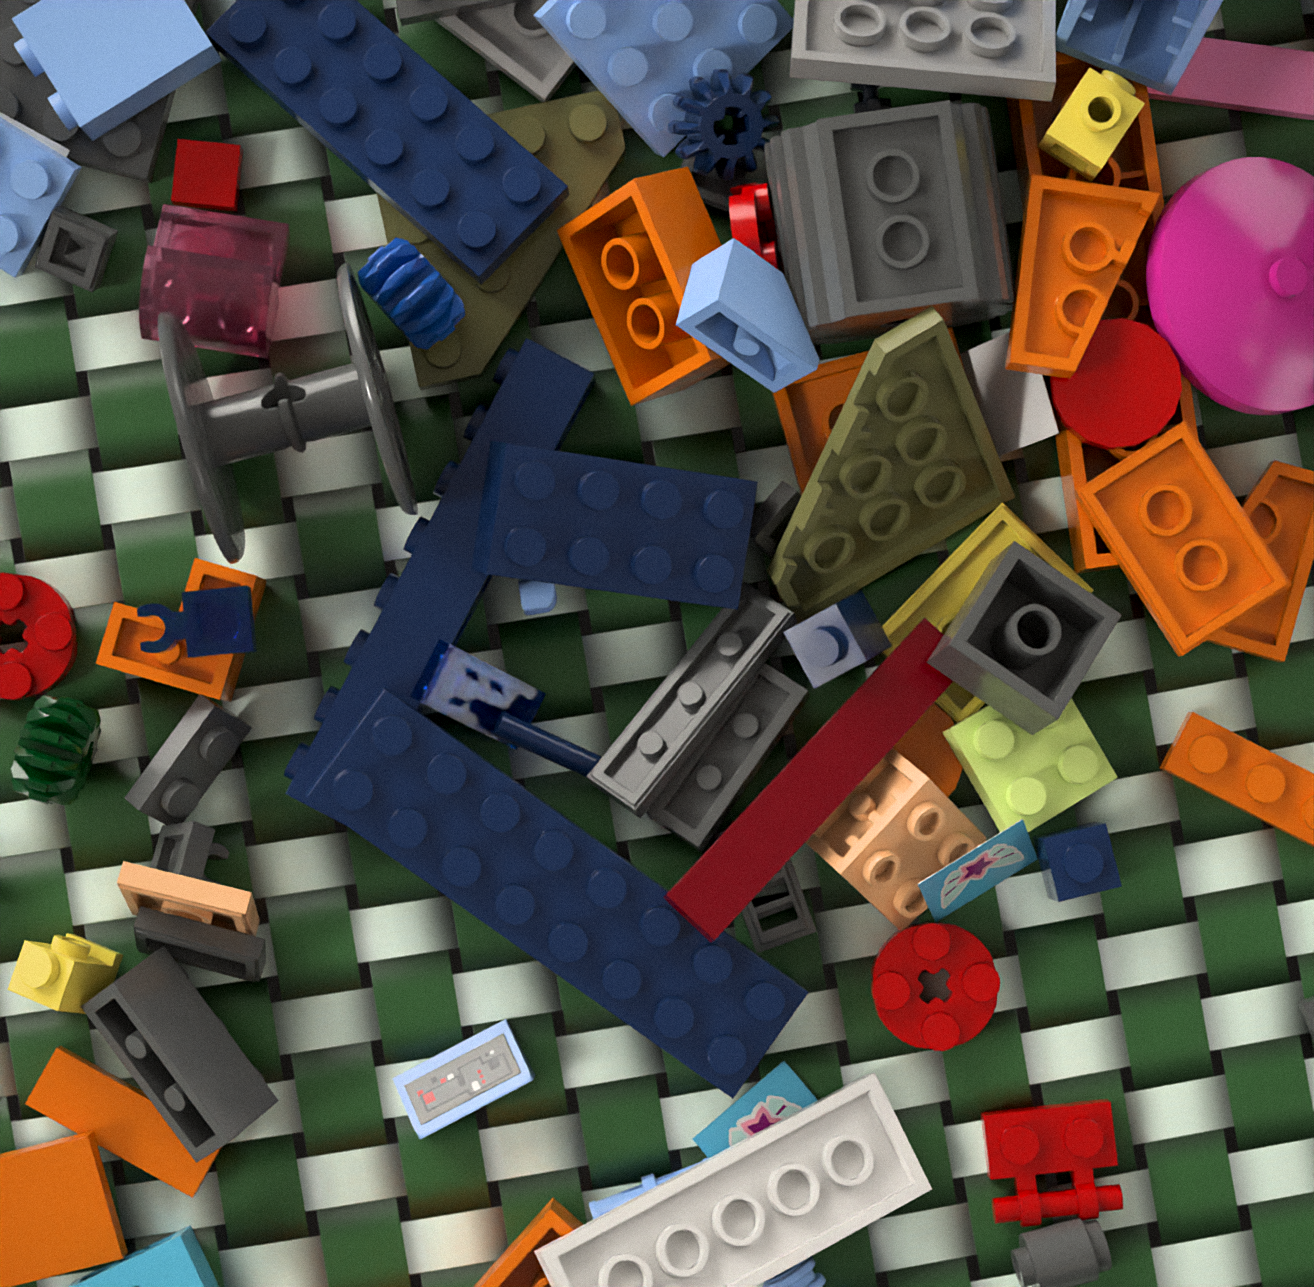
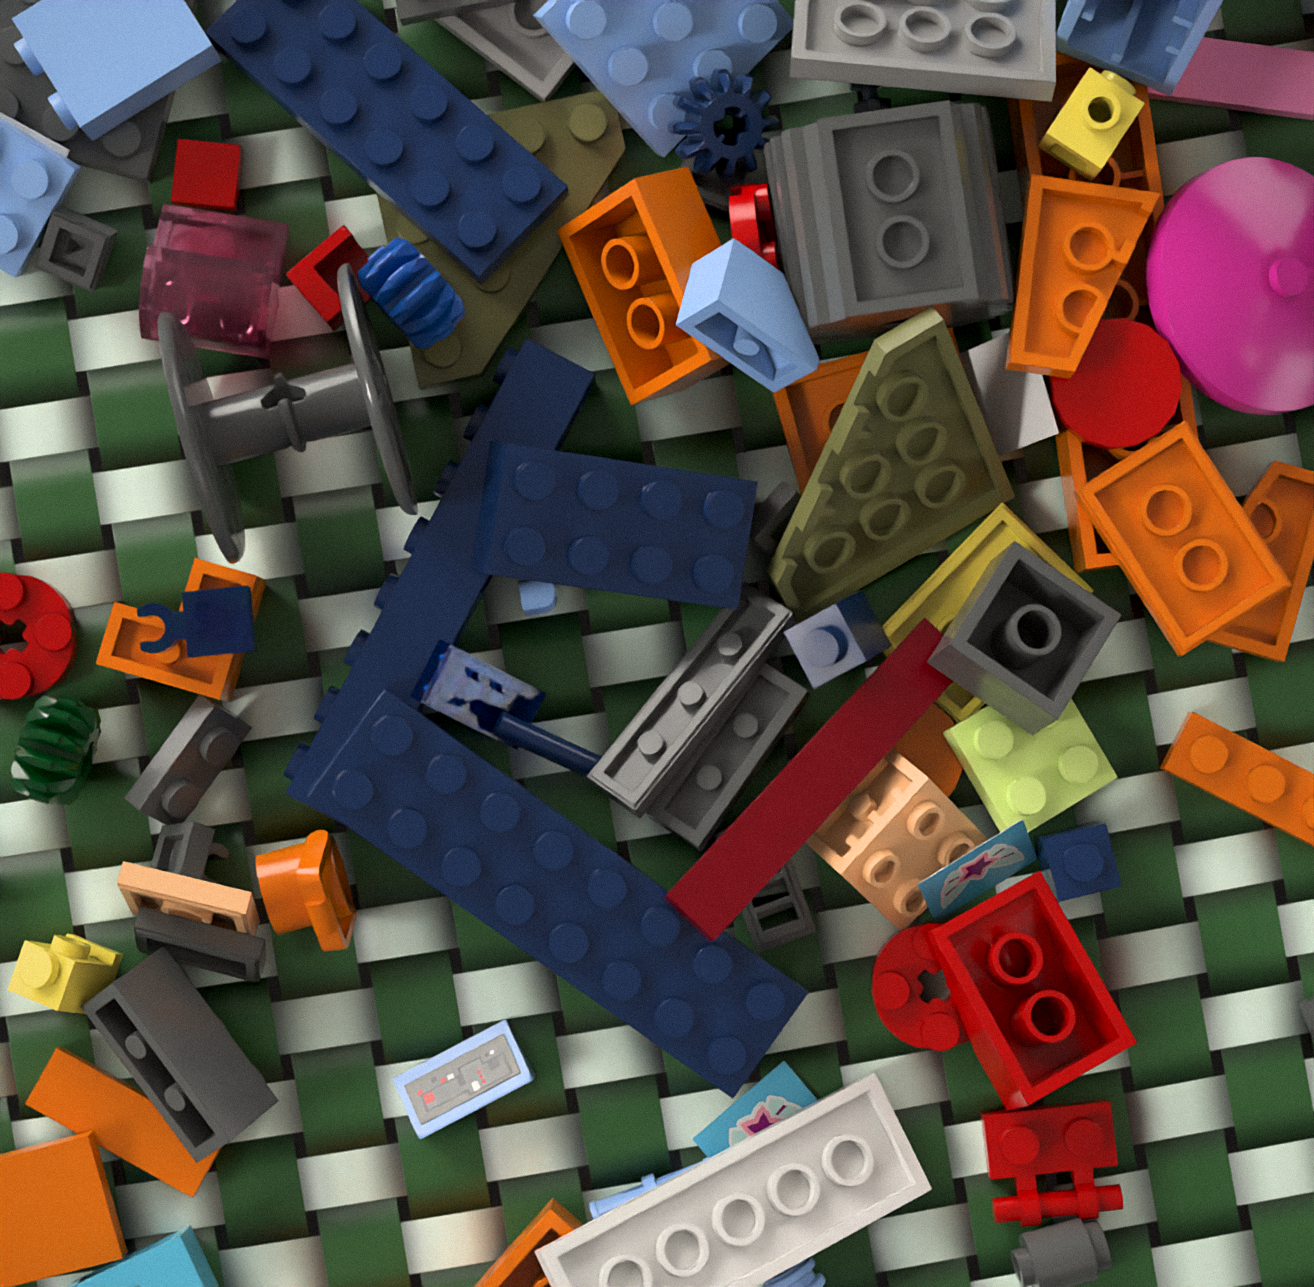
none -> orange piece [256,830,357,952]
none -> red panel [286,225,371,331]
none -> red slope [928,871,1137,1111]

